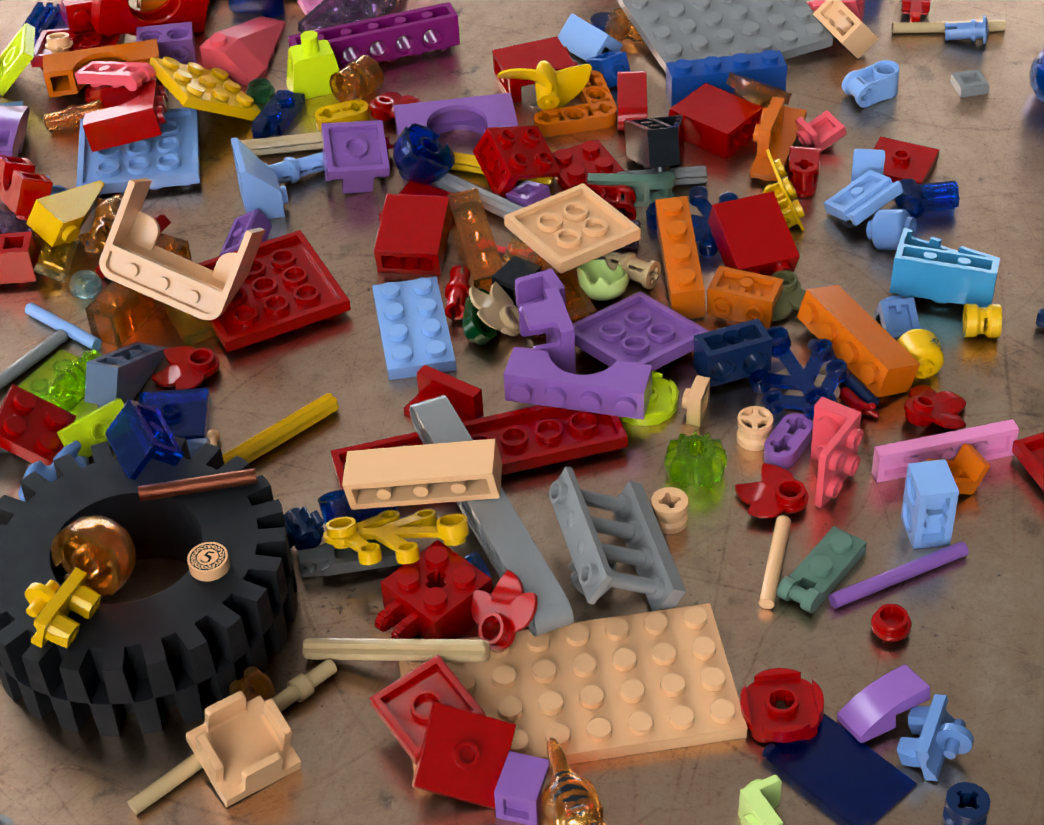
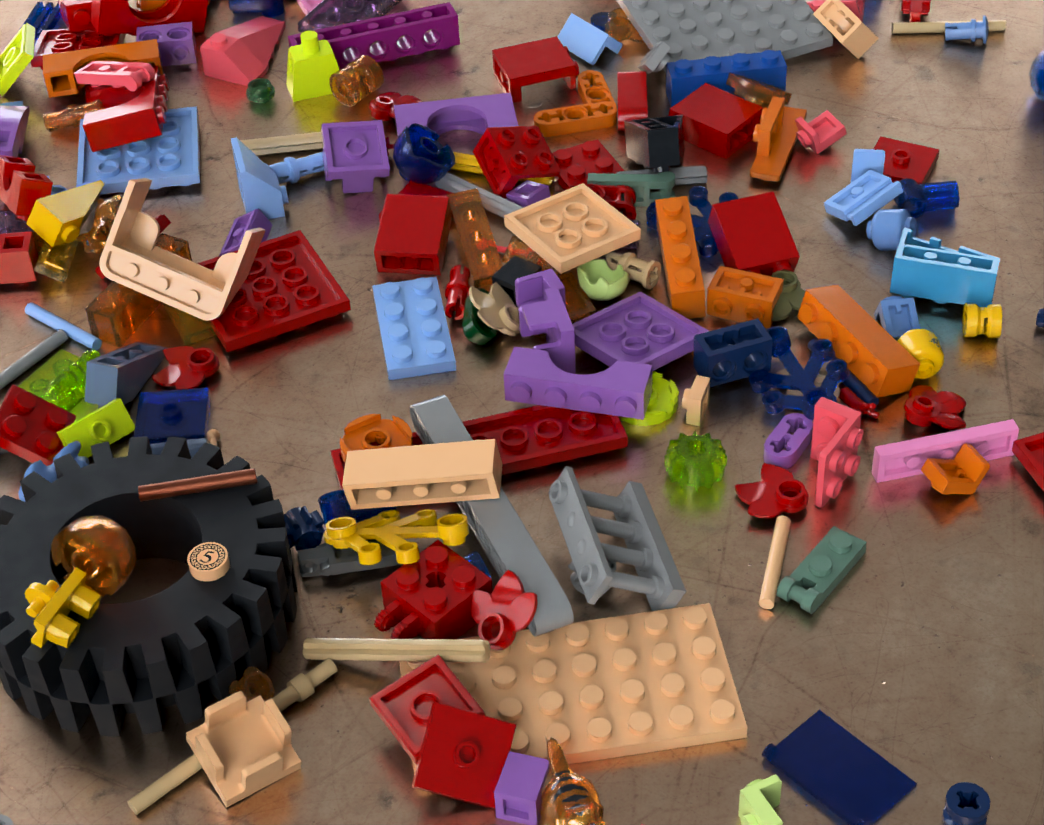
light nougat plate [45,32,73,54] -> none
clear light blue plate [69,270,102,299] -> none
clear blue panel [105,399,184,480] -> none
yellow plate [149,57,262,122] -> none
yellow axle [222,393,339,465] -> none
clear blue hinge [251,90,305,139] -> none
yellow beam [315,99,370,132] -> none
red panel [403,365,484,422] -> none
yellow piece [497,60,592,110] -> none
blue bracket [586,51,631,88] -> none
light nougat wheel [651,487,688,534] -> none
light nougat wheel [736,406,774,451] -> none
red plate [740,668,824,743] -> none
yellow hinge [763,149,806,232] -> none
red piece [788,146,821,198] -> none
medium lavender bar [829,541,969,609] -> none
medium lavender slope [837,664,931,743] -> none
light blue piece [841,60,899,108] -> none
red plate [871,604,912,642] -> none
medium blue hips [897,694,974,781] -> none
light blue brick [901,459,959,549] -> none
light grey tile [950,69,989,98] -> none
none -> orange plate [340,414,413,462]
none -> light grey hinge [638,41,671,74]

